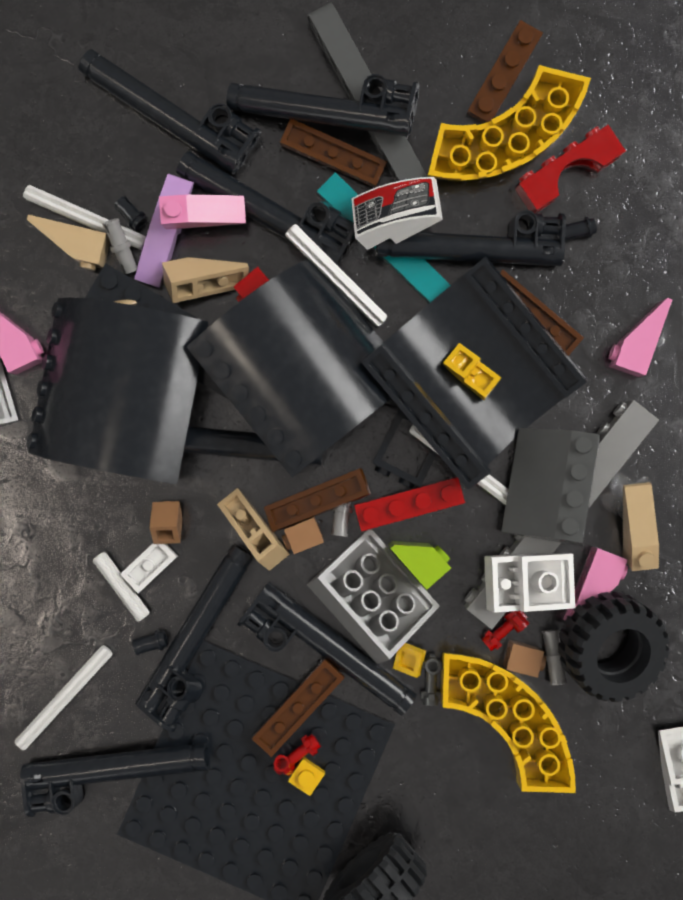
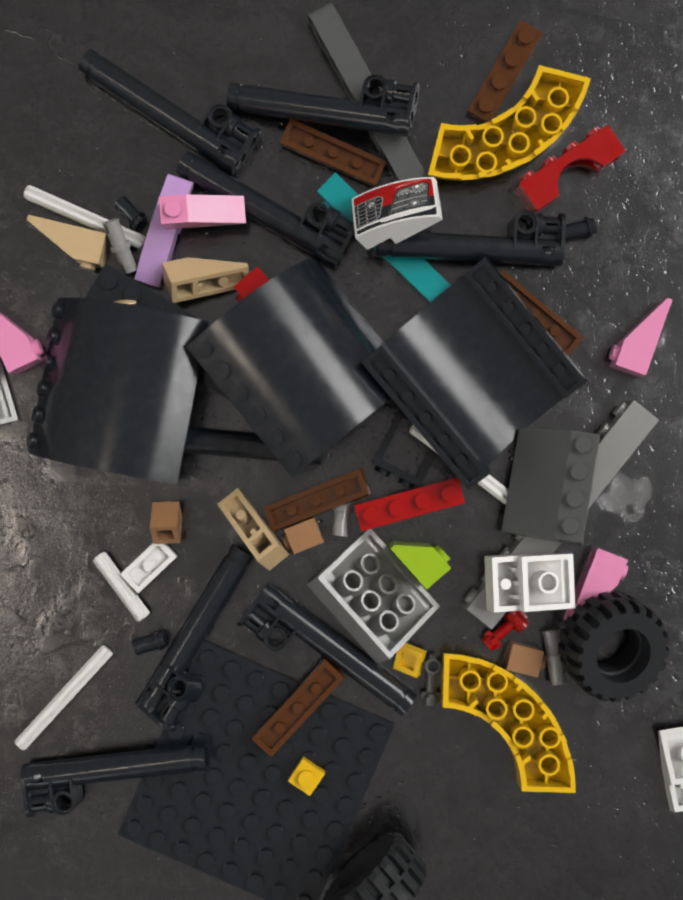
red bar [273,734,321,776] -> none
white axle [285,224,387,327] -> none
yellow slope [443,343,501,400] -> none
tan slope [623,482,659,571] -> none

